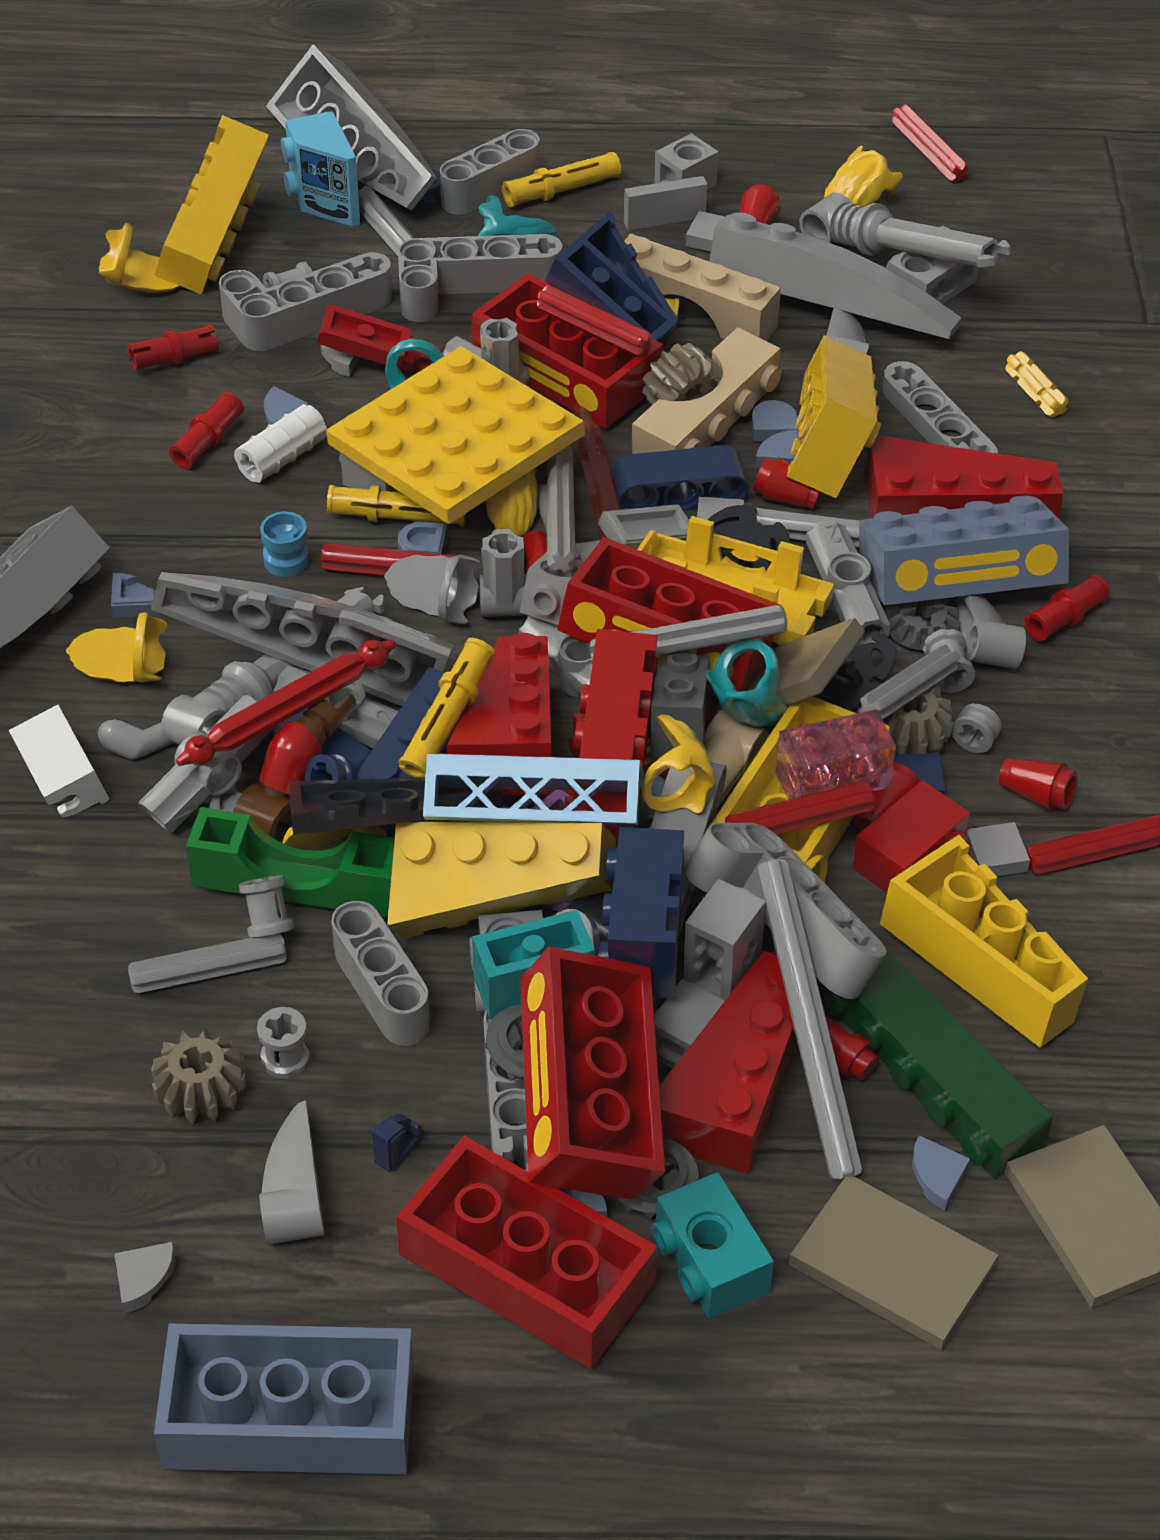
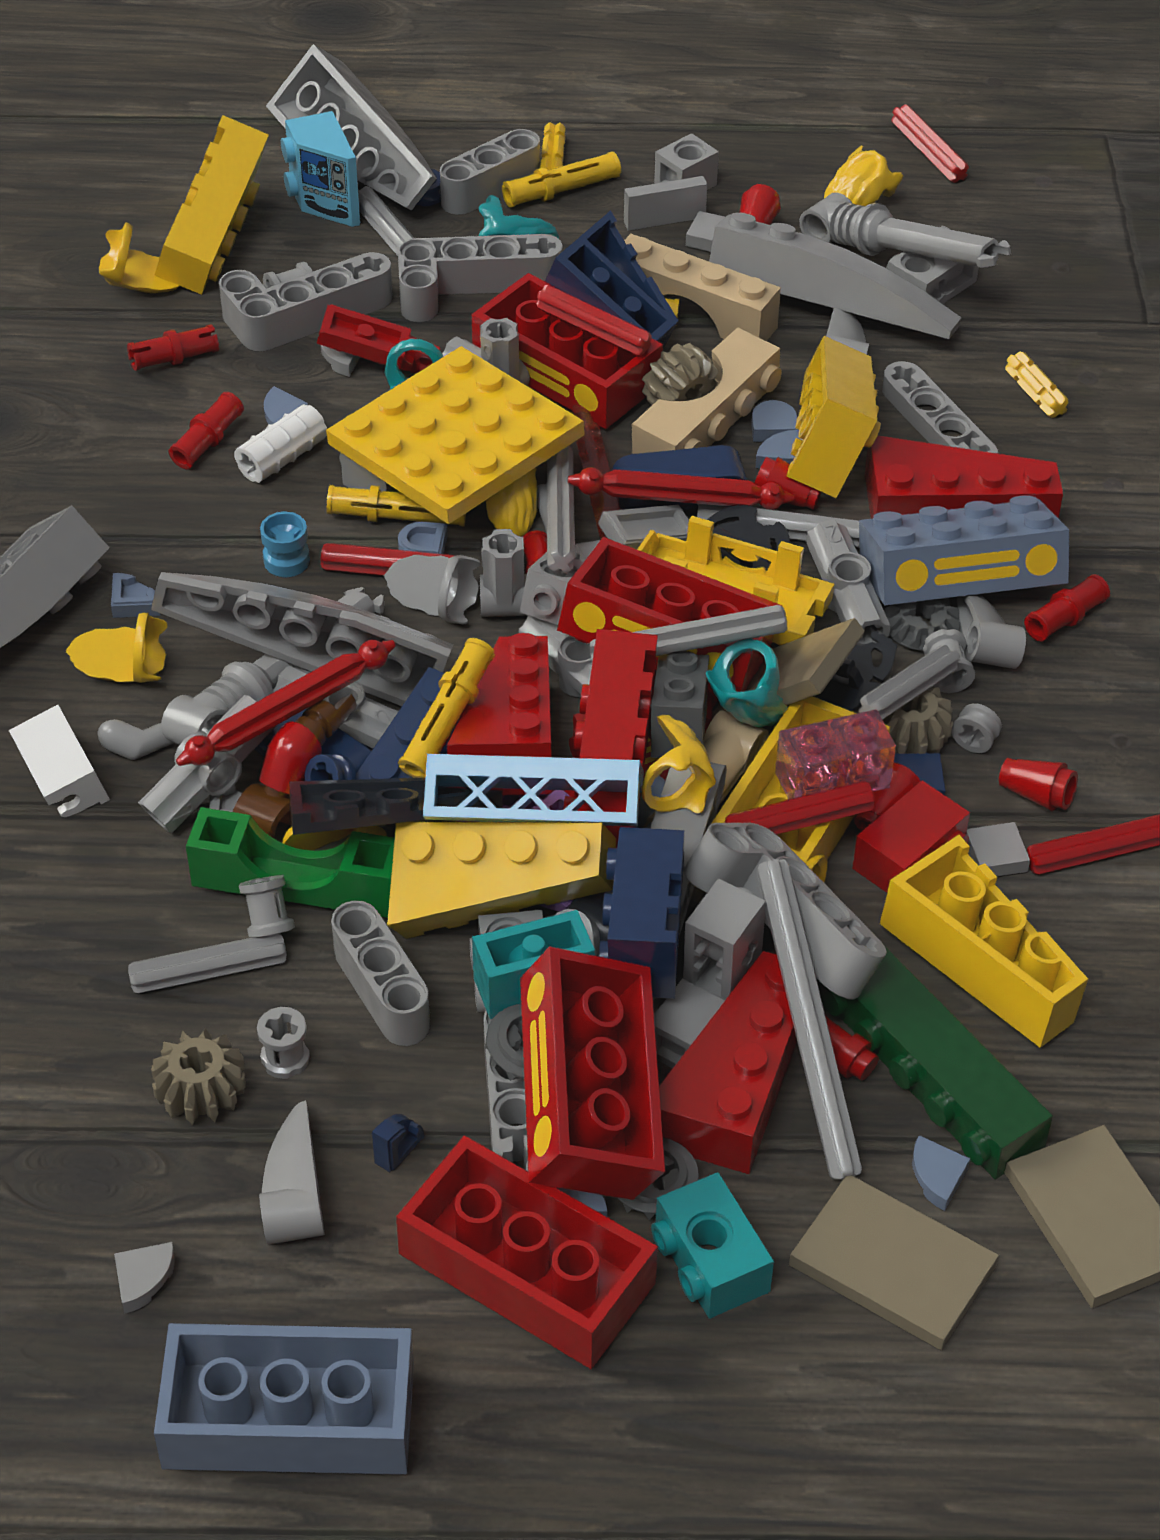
none -> yellow axle [540,122,566,170]
none -> red wheel [567,467,794,510]

